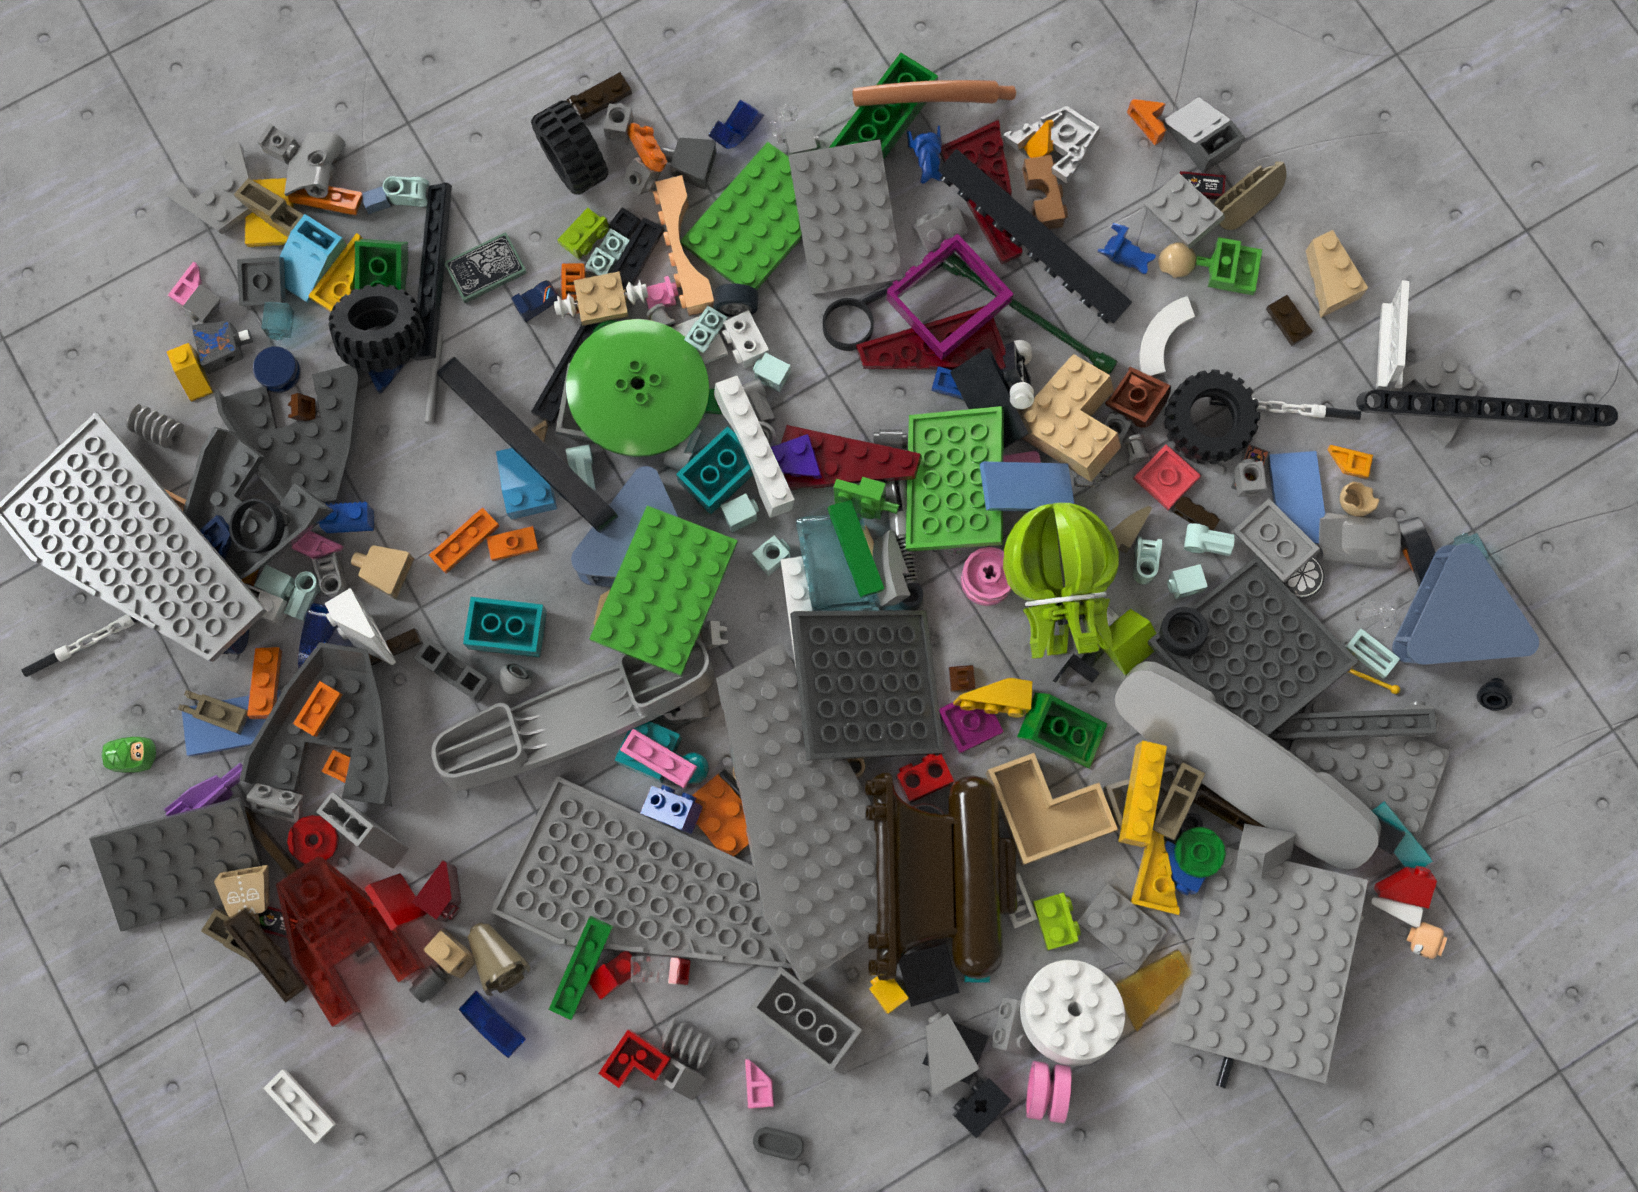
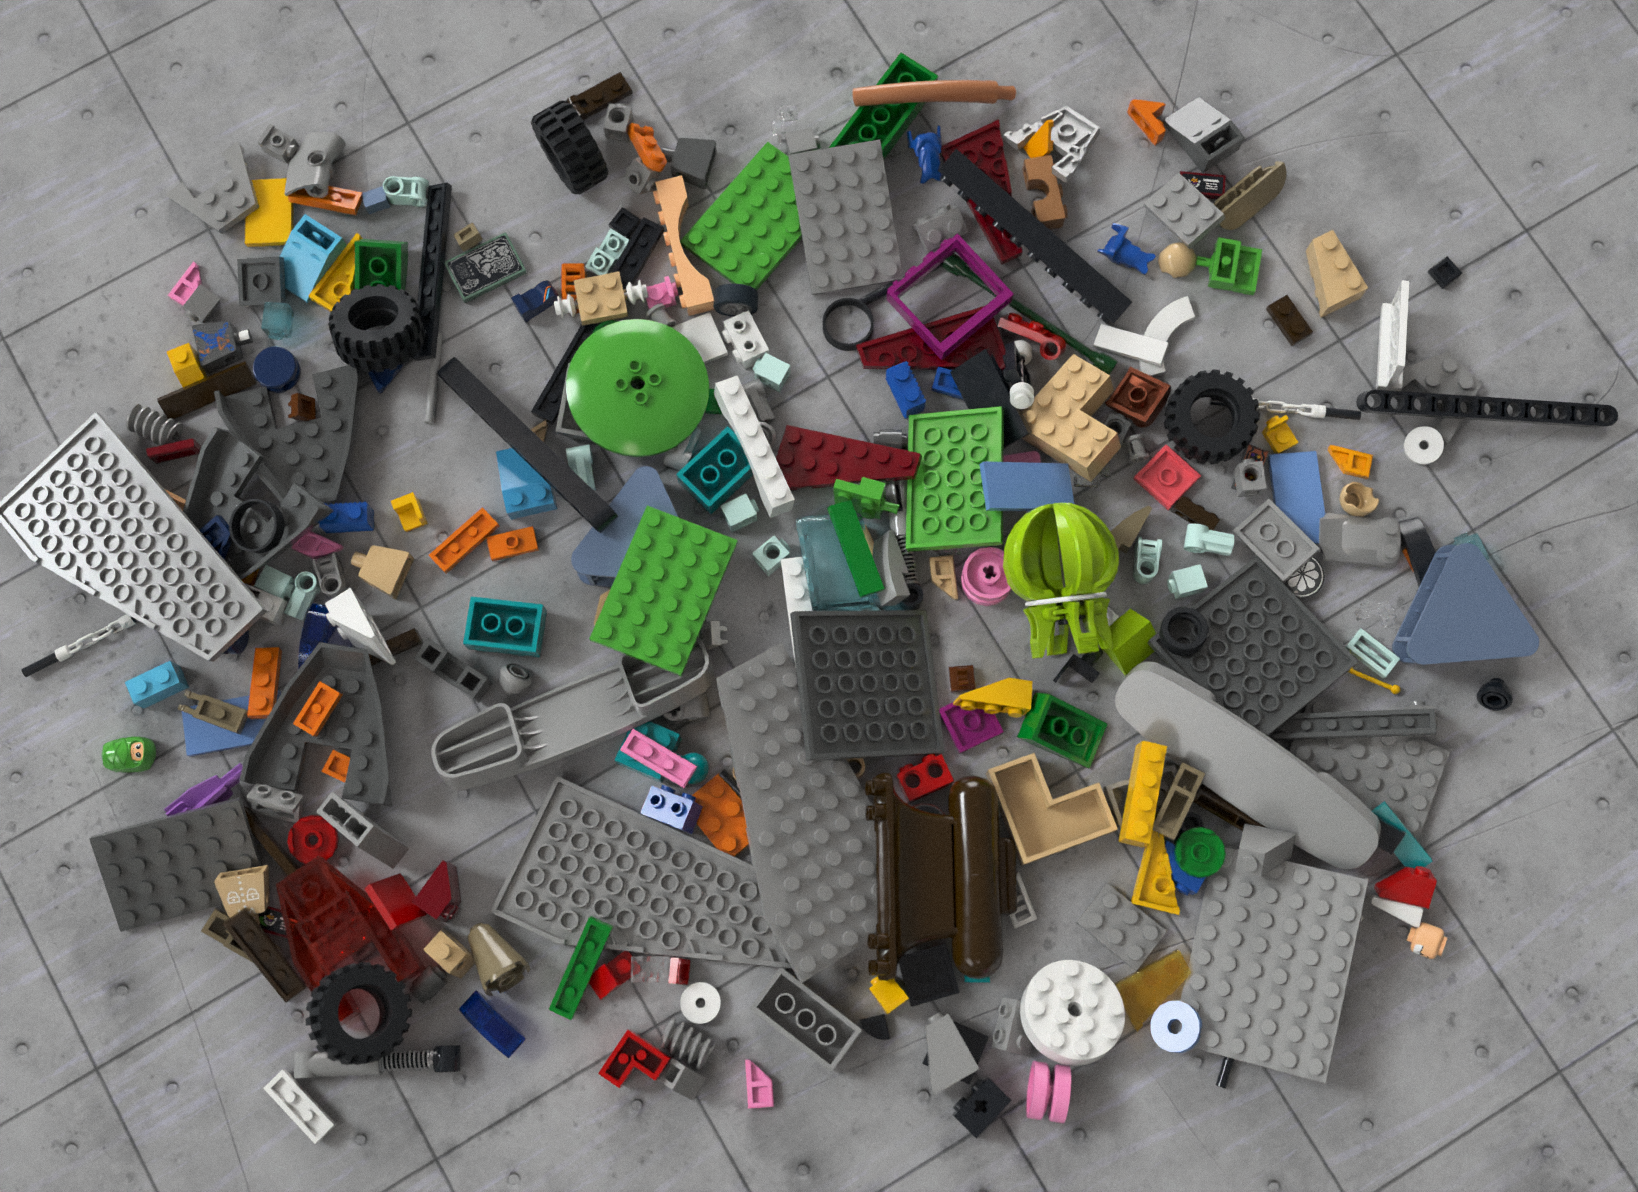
dark tan slope [234,178,304,237] -> none
lime bracket [557,207,609,260] -> none
light aqua slope [684,305,728,353] -> none
clear blue brick [708,100,764,149] -> none
dark grey tile [753,1127,804,1160] -> none
dark purple wing [771,434,822,479] -> none
lime bracket [1032,892,1081,950] -> none
none -> medium azure brick [125,661,189,709]
none -> dark red tile [146,438,201,464]
none -> dark brown tile [157,361,257,419]
none -> piece [294,1045,461,1078]
none -> black tyre [305,962,412,1065]
none -> yellow panel [391,492,428,532]
none -> dark tan plate [453,222,483,252]
none -> white piece [680,982,721,1024]
none -> black tile [860,1014,890,1040]
none -> blue brick [885,361,926,419]
none -> tan tile [929,555,958,600]
none -> red plate [998,313,1066,360]
none -> white tile [1094,324,1169,367]
none -> tile [1151,1001,1202,1053]
none -> yellow bracket [1261,415,1298,454]
none -> white piece [1403,426,1444,465]
none -> black tile [1428,256,1462,289]

